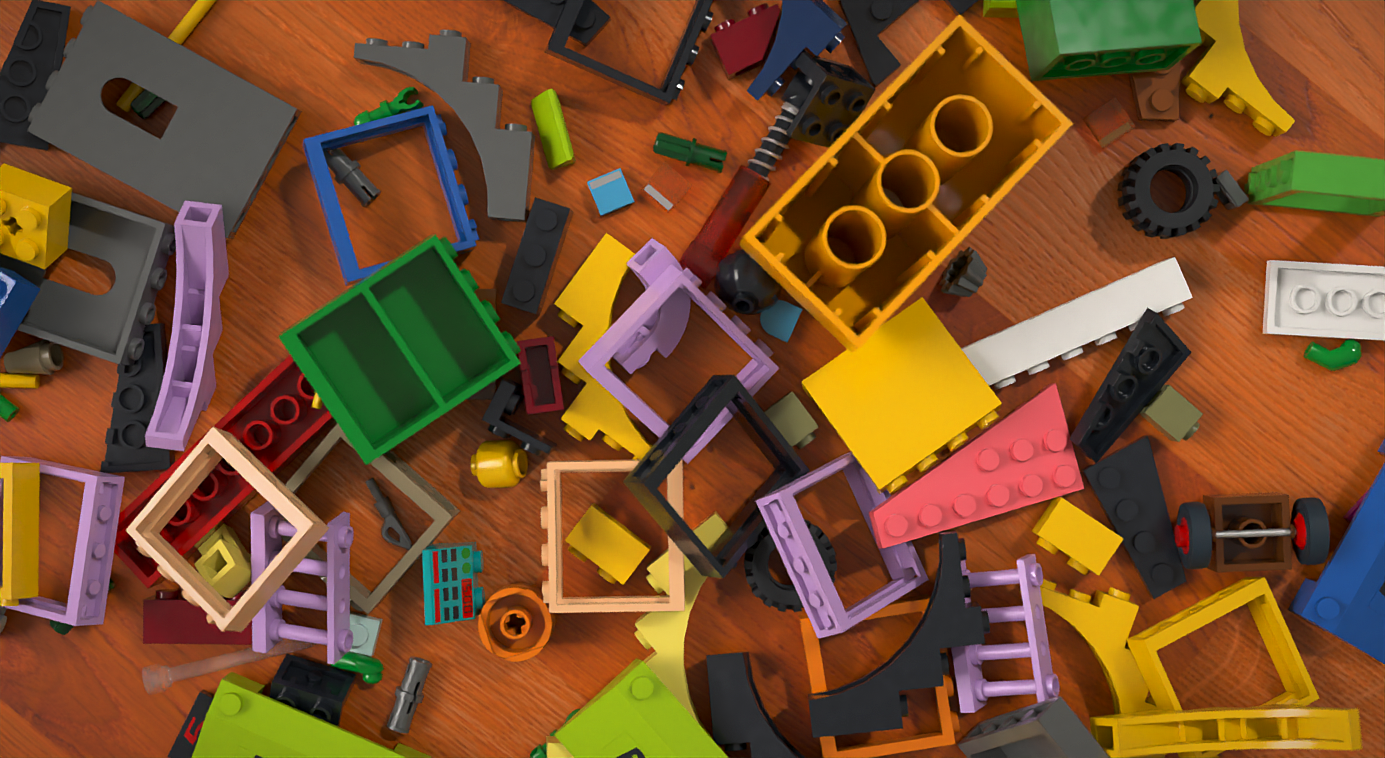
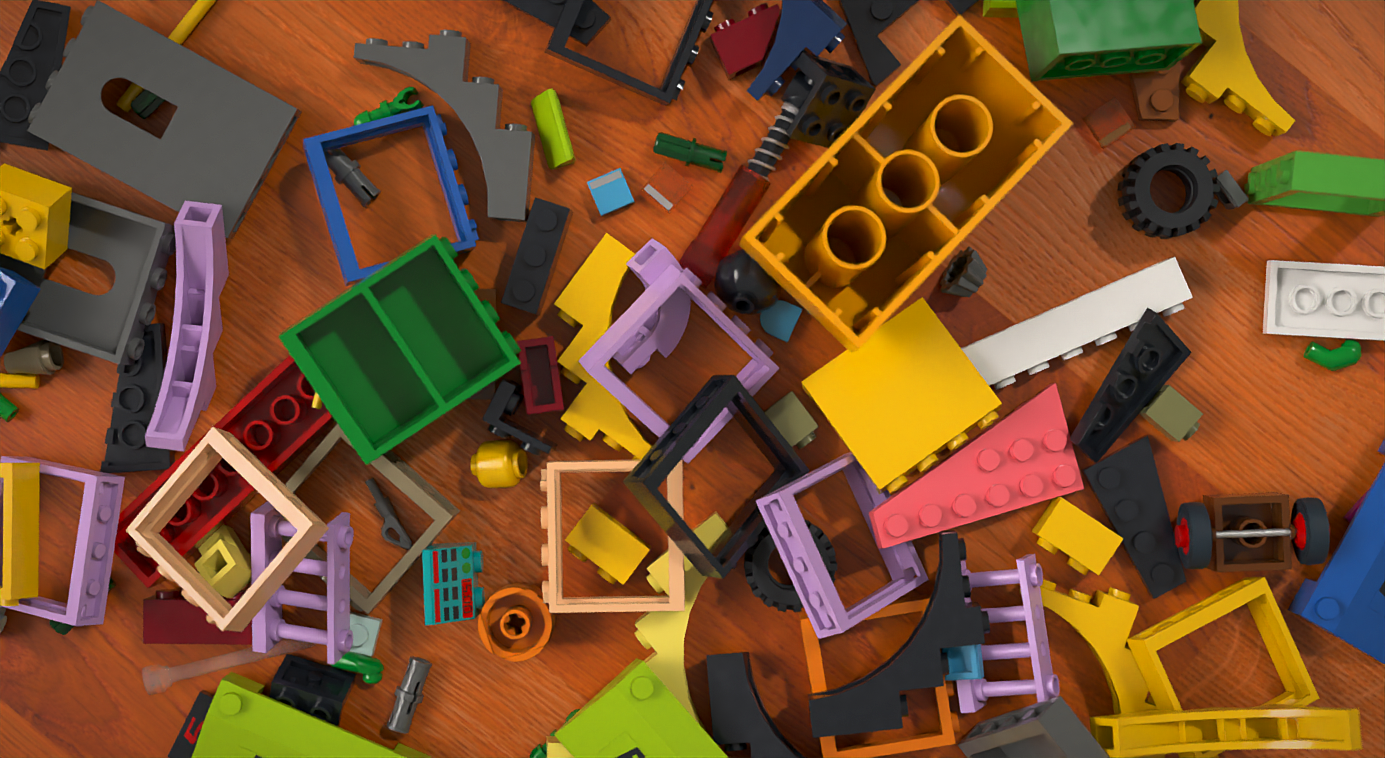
none -> dark azure tile [941,644,984,681]

